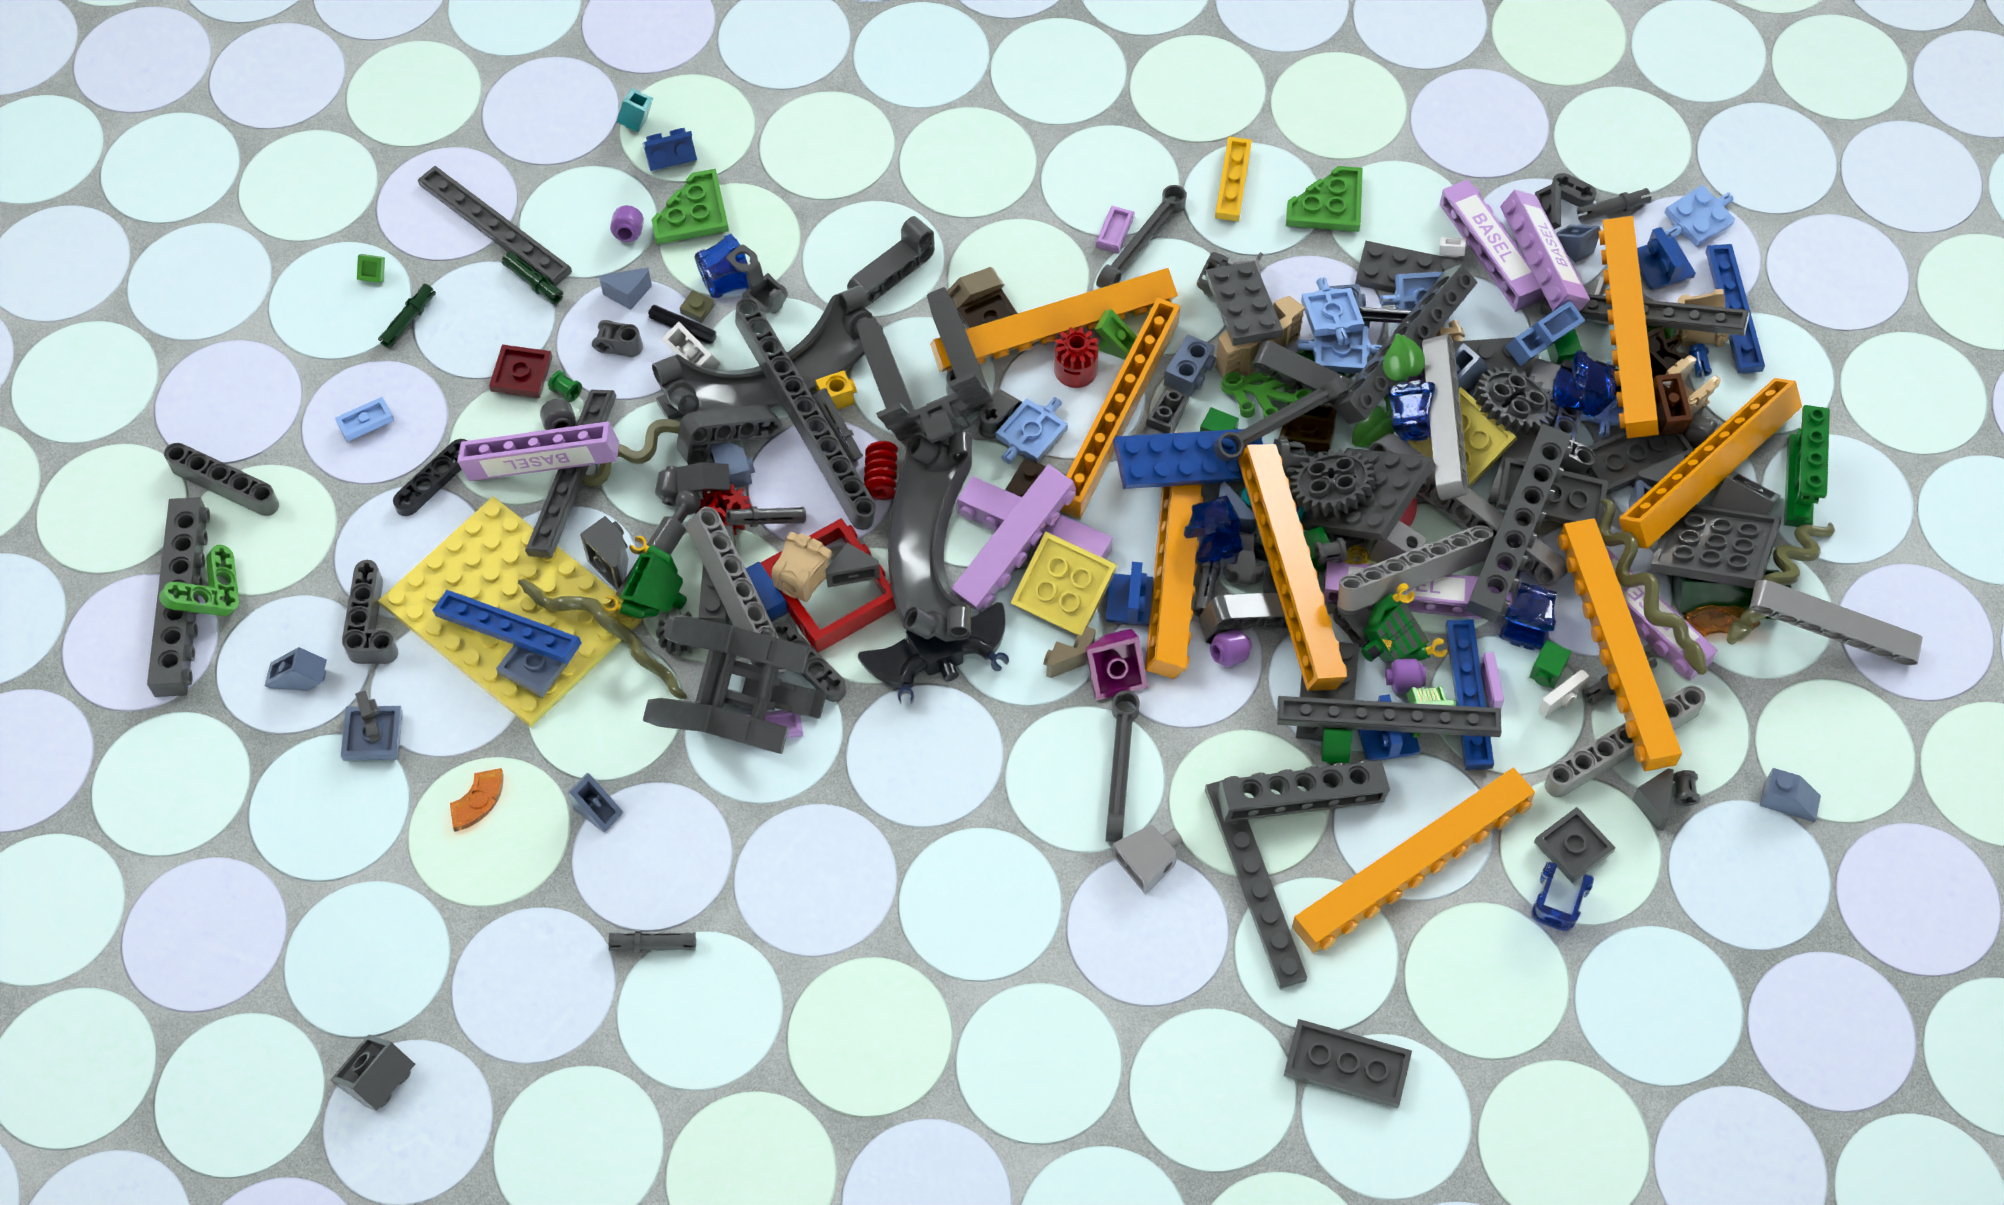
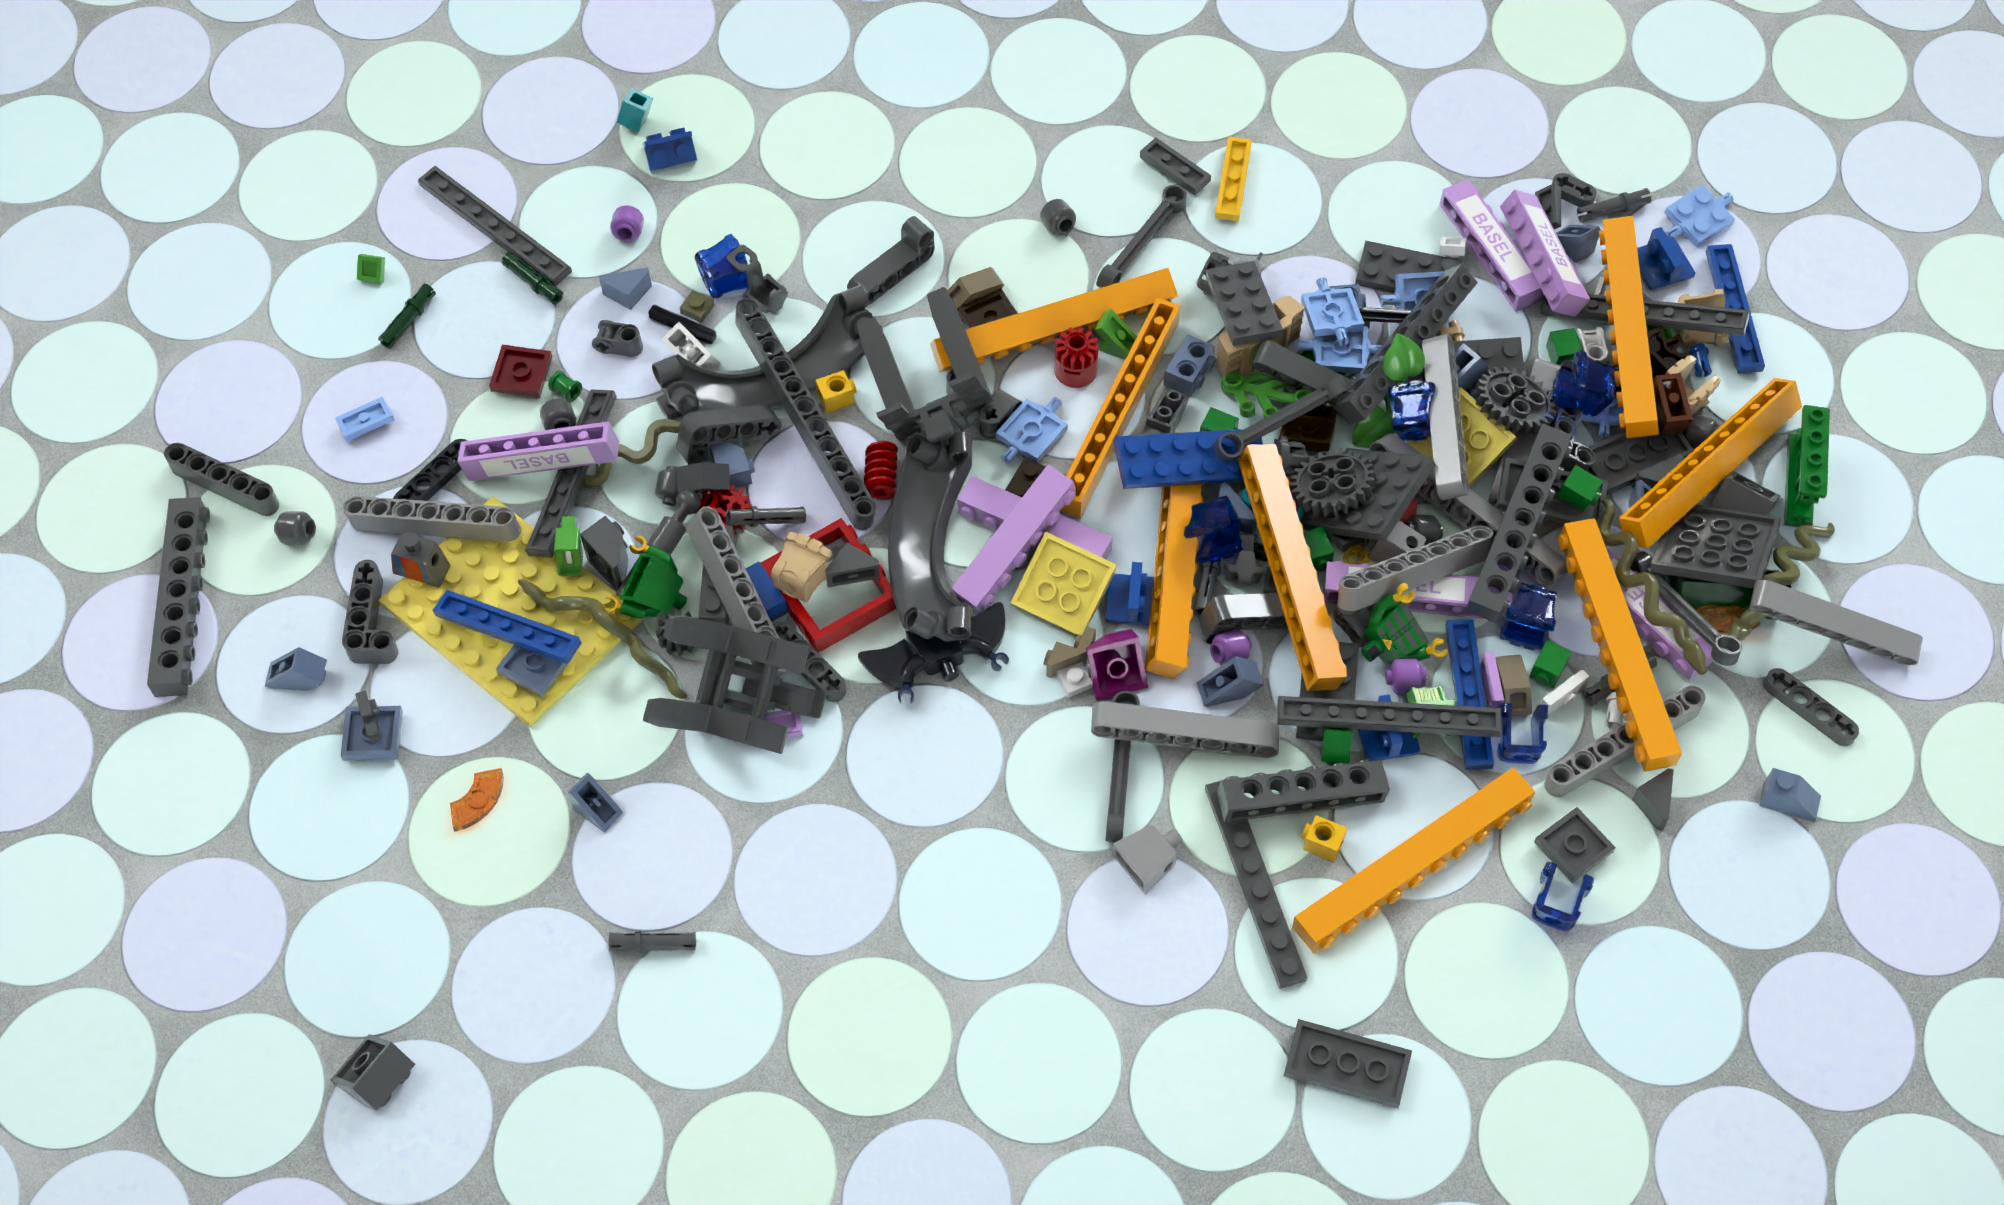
bright green beam [159,545,239,616] -> none
bright green plate [651,169,729,245] -> none
dark grey pin [812,388,863,463] -> none
lavender tile [1096,205,1135,254] -> none
bright green plate [1286,166,1363,232] -> none
dark grey bush [1314,538,1347,566] -> none
medium blue slope [1505,301,1585,367] -> none
dark grey bush [1673,770,1700,806] -> none
none -> dark grey head [274,511,316,545]
none -> light grey beam [343,496,521,542]
none -> dark grey torso [391,533,451,588]
none -> bright green piece [554,516,583,576]
none -> dark grey head [1040,199,1076,235]
none -> white plate [1057,661,1093,698]
none -> light grey beam [1091,701,1279,758]
none -> dark grey plate [1140,137,1211,195]
none -> sand blue slope [1196,656,1264,707]
none -> yellow brick [1301,815,1347,863]
none -> dark grey head [1404,515,1443,545]
none -> dark tan slope [1495,654,1532,716]
none -> clear blue piece [1497,703,1548,764]
none -> green brick [1556,465,1603,512]
none -> white piece [1575,327,1608,363]
none -> white pin [1605,692,1624,729]
none -> dark grey piece [1630,551,1742,666]
none -> dark grey beam [1764,668,1859,746]

